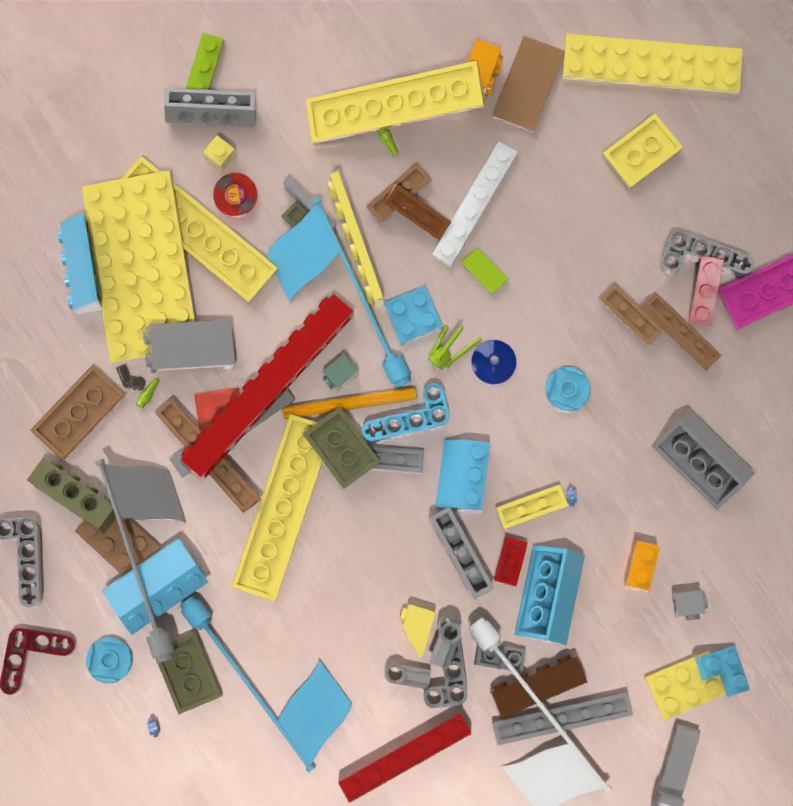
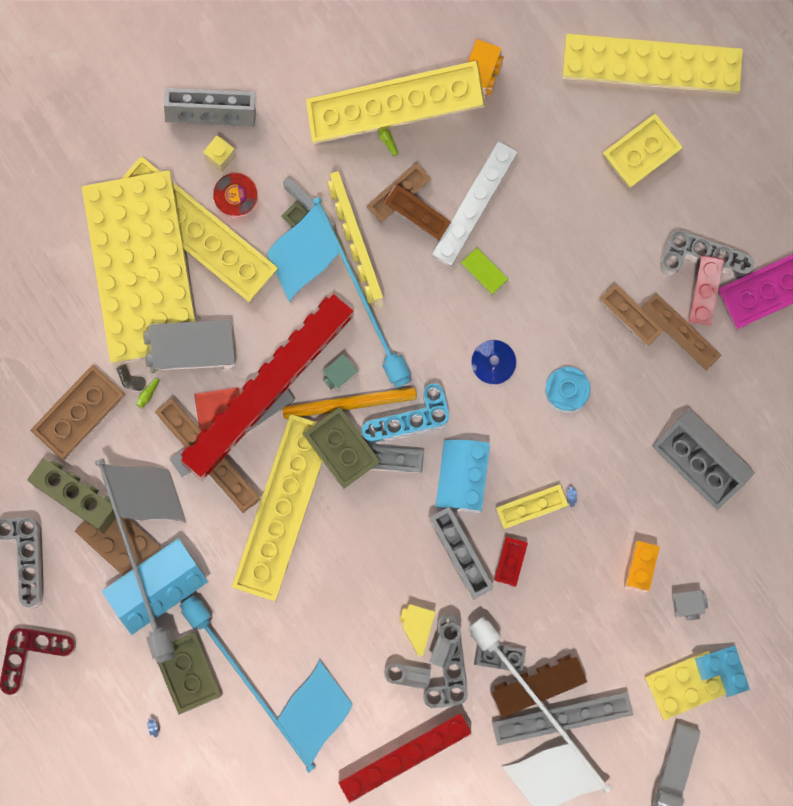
medium azure slope [57,213,102,315] -> none
medium azure tile [86,637,133,684] -> none
lime plate [186,33,224,90] -> none
medium azure plate [384,286,443,345] -> none
lime plant [428,325,482,370] -> none
medium nougat tile [492,36,565,133] -> none
medium azure slope [514,545,585,645] -> none

